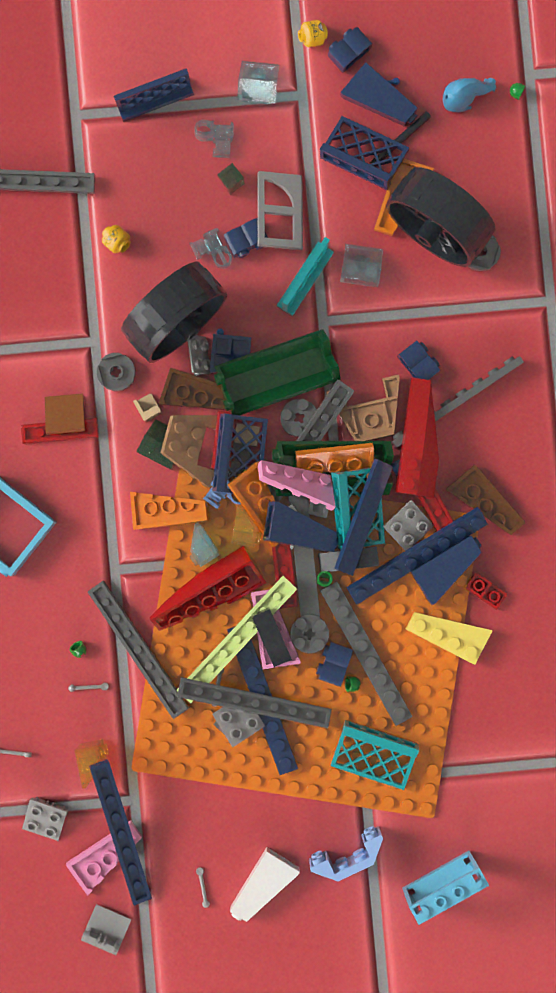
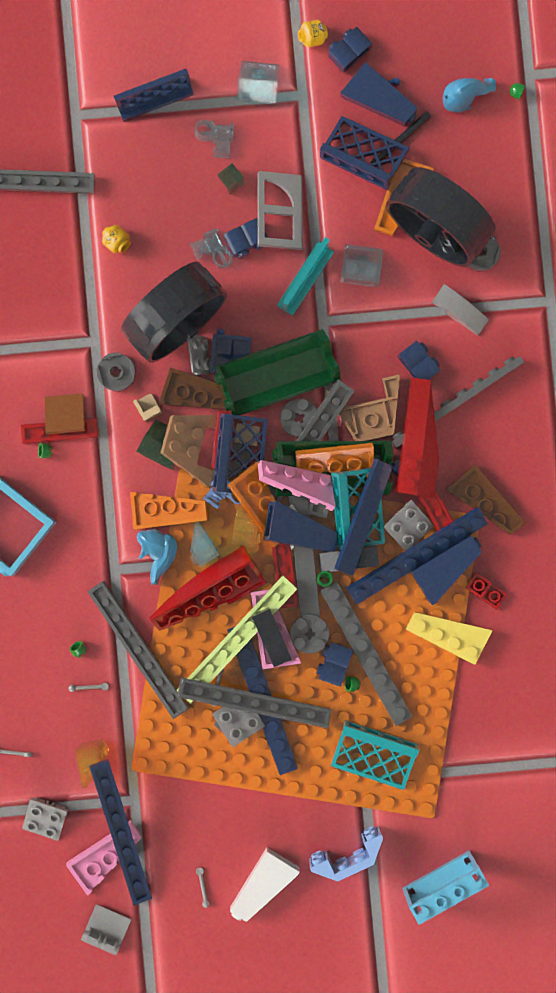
none -> green hinge [38,443,53,459]
none -> dark azure piece [137,529,177,585]
none -> light grey slope [432,284,489,336]

